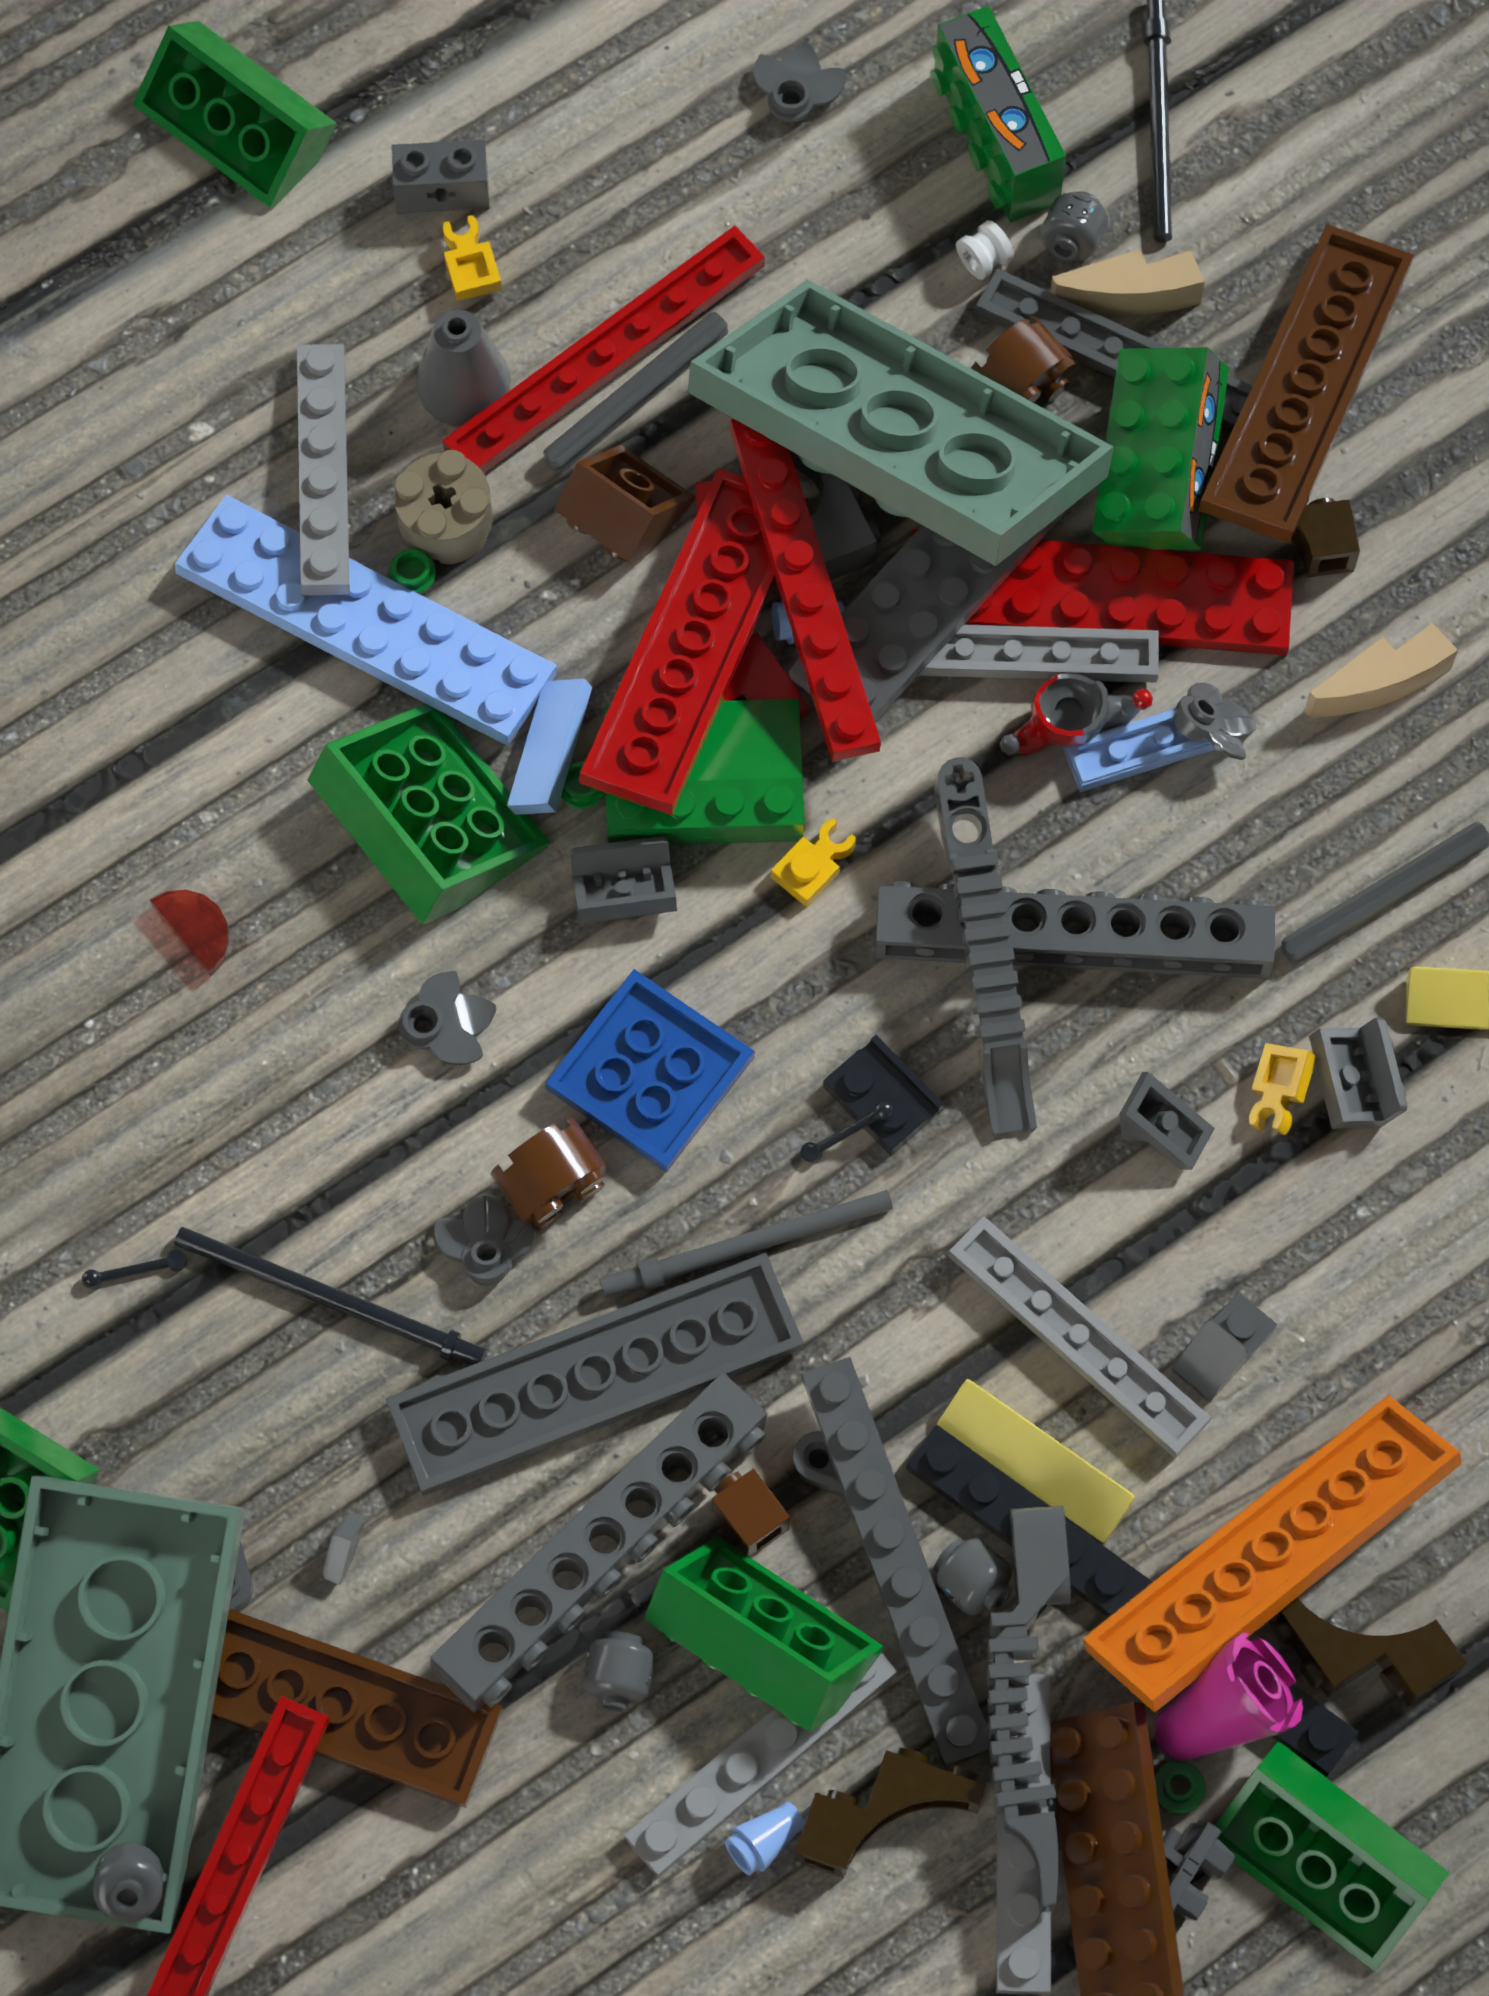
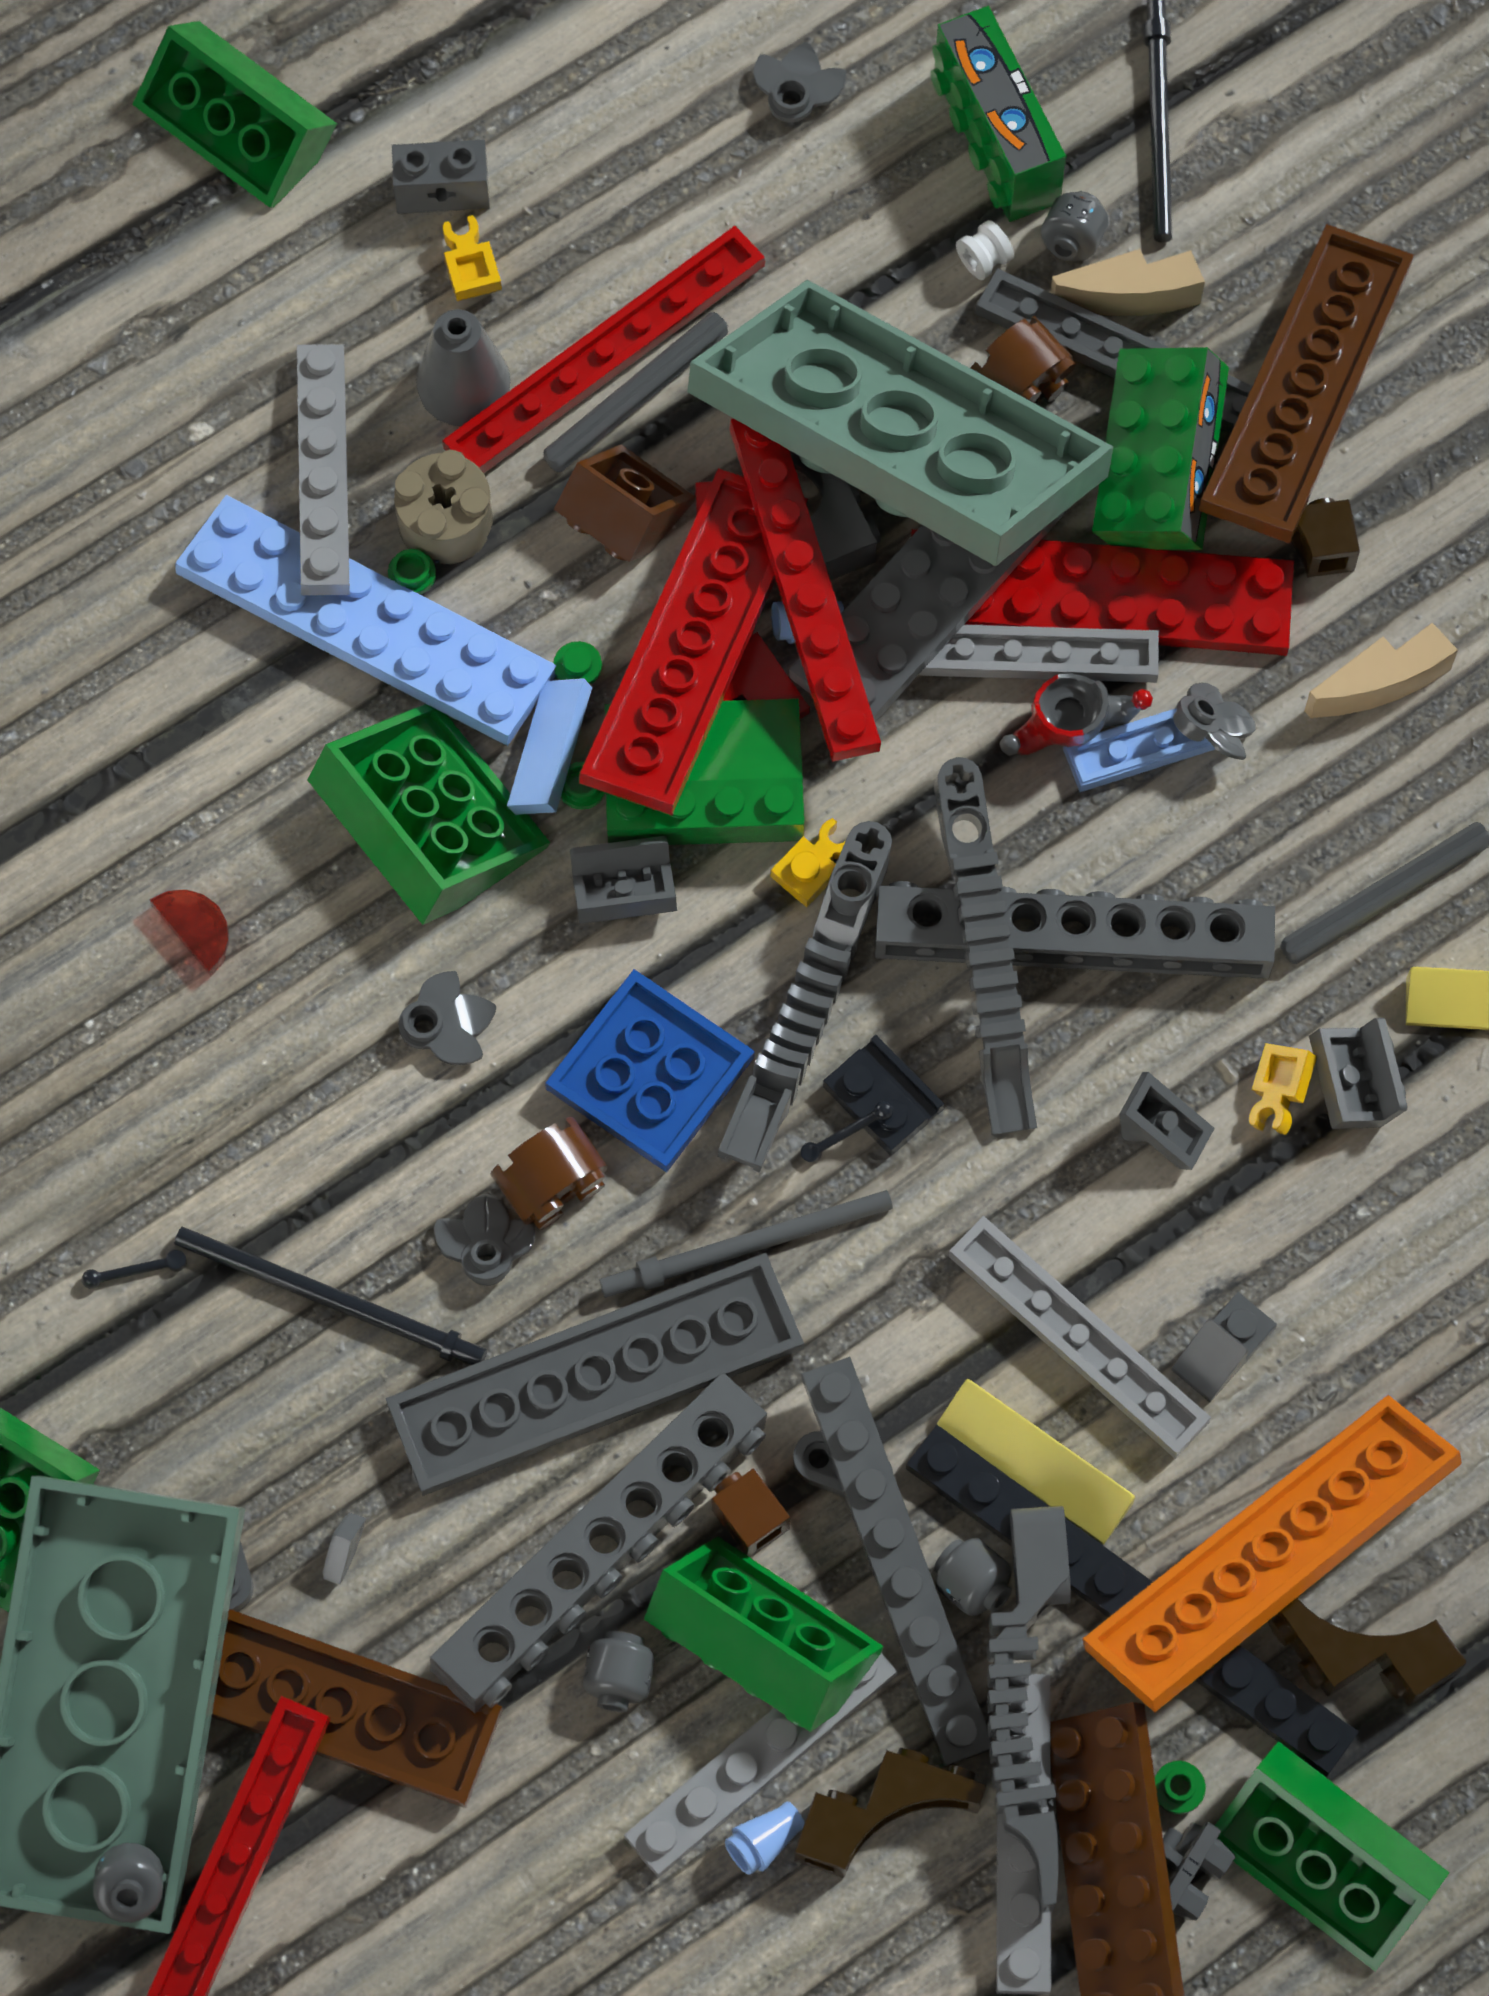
dark pink cone [1154,1633,1303,1762] -> none
none -> green plate [554,641,602,685]
none -> dark grey piece [717,821,892,1172]

